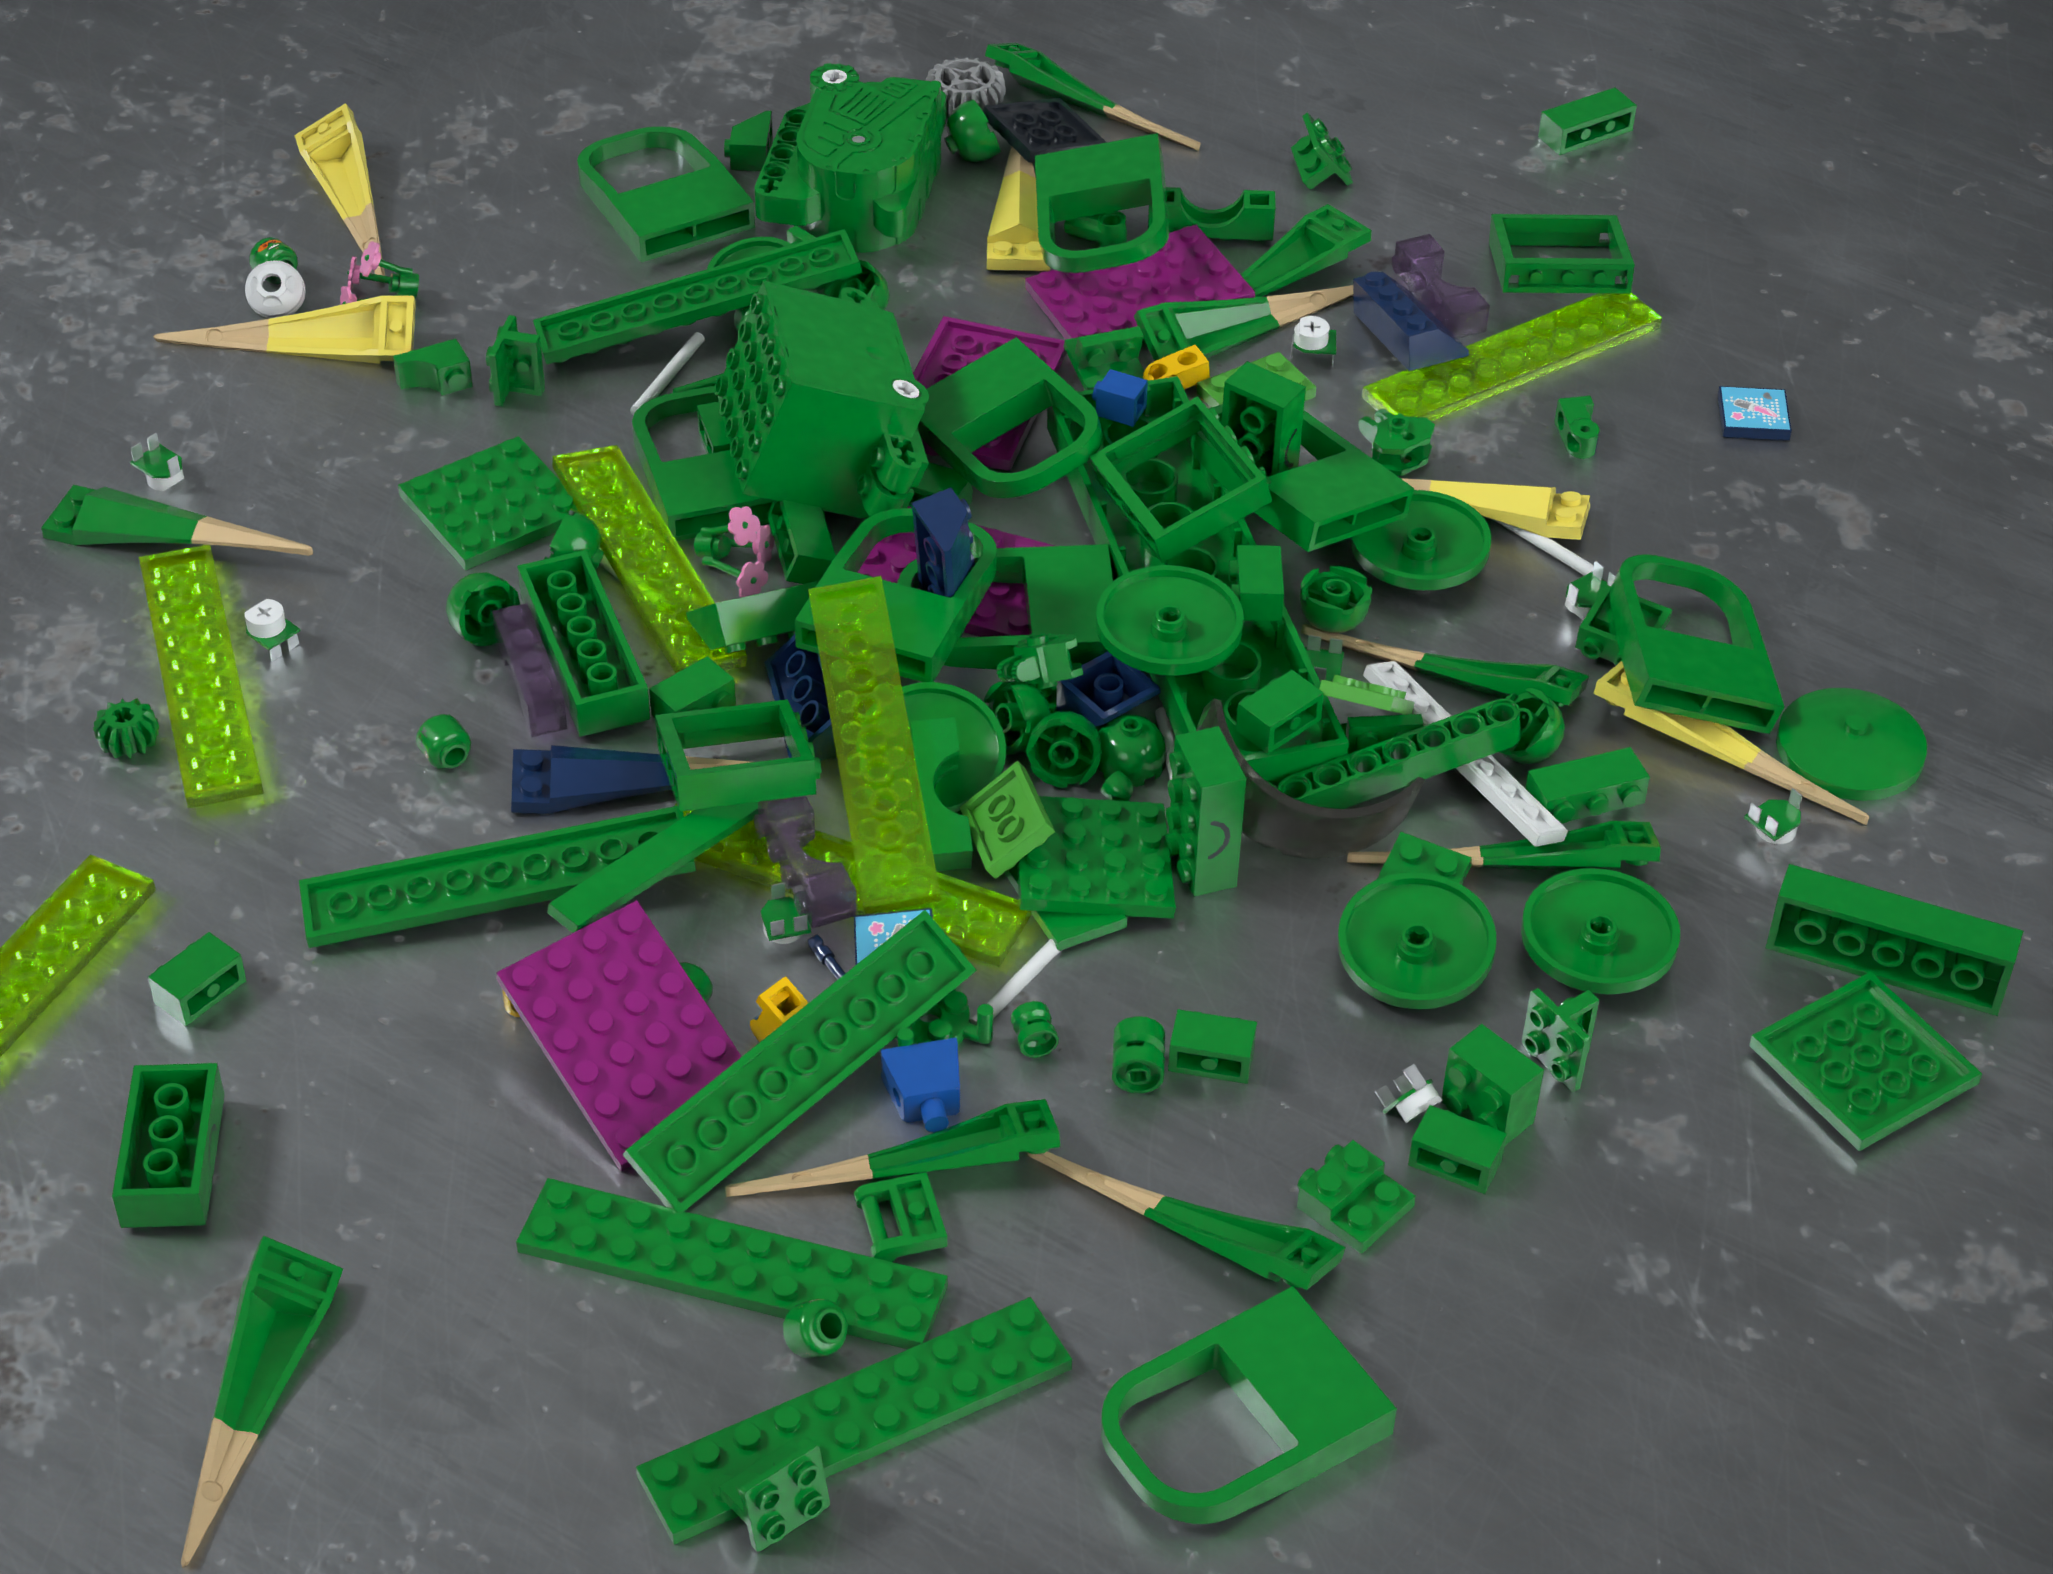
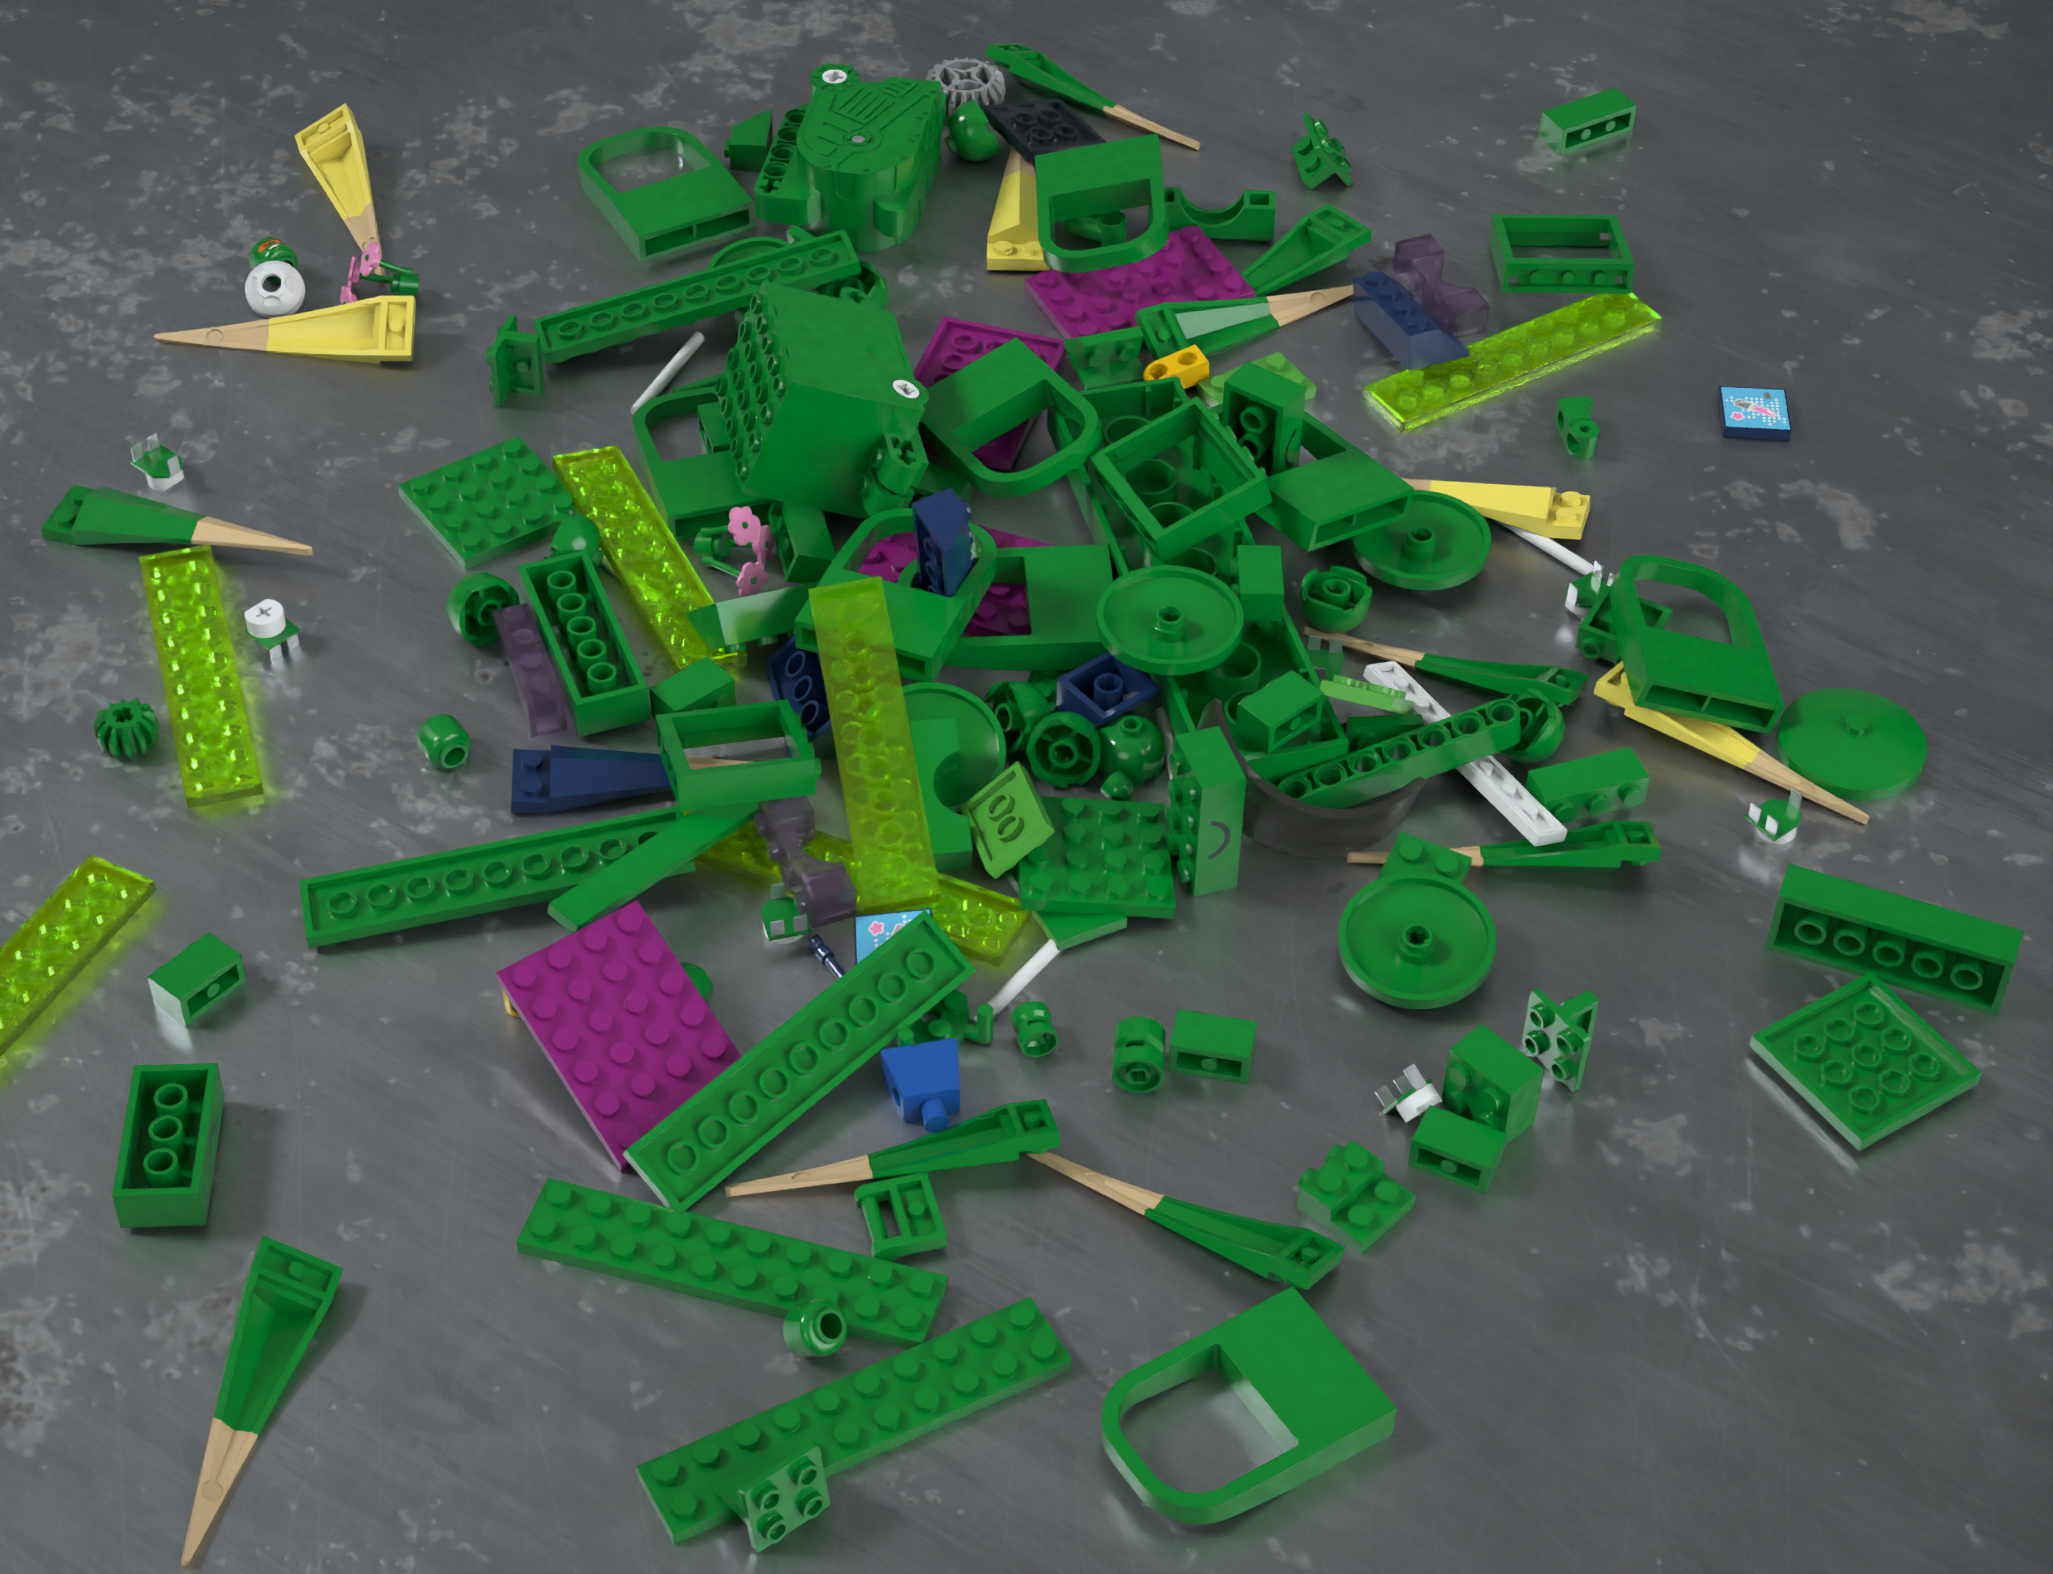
green arch [393,338,473,396] -> none
yellow leg [750,976,809,1042] -> none
green hinge [996,633,1083,689] -> none
blue brick [1092,369,1148,426] -> none
white piece [1291,316,1336,366] -> none
green hinge [1358,409,1435,476] -> none
green dish [1521,868,1680,994] -> none

